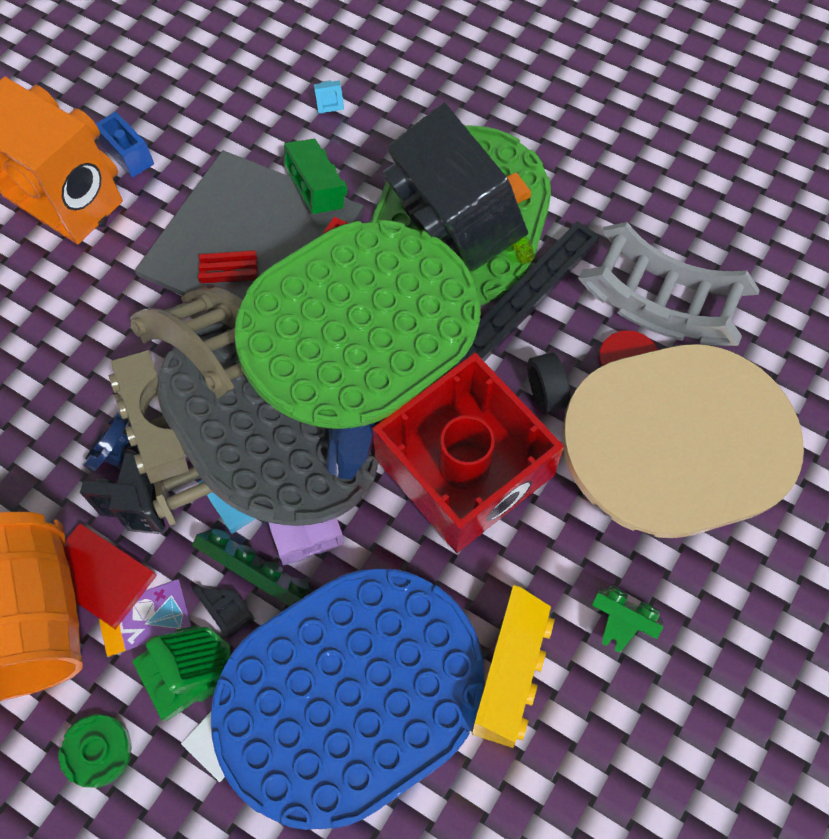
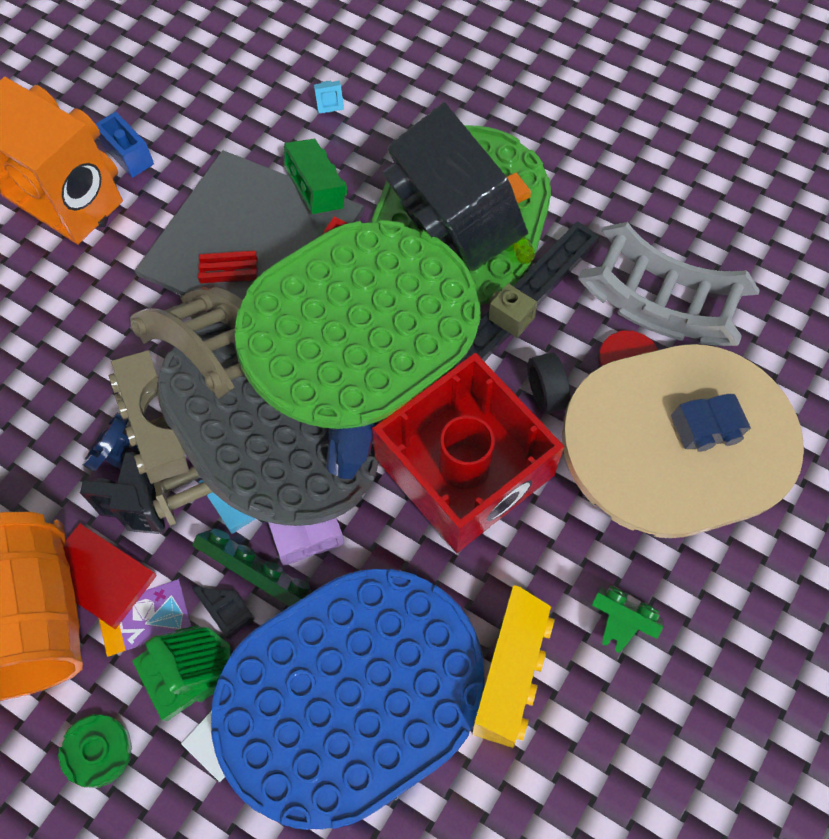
none -> olive brick [488,283,537,338]
none -> dark blue brick [671,394,751,452]

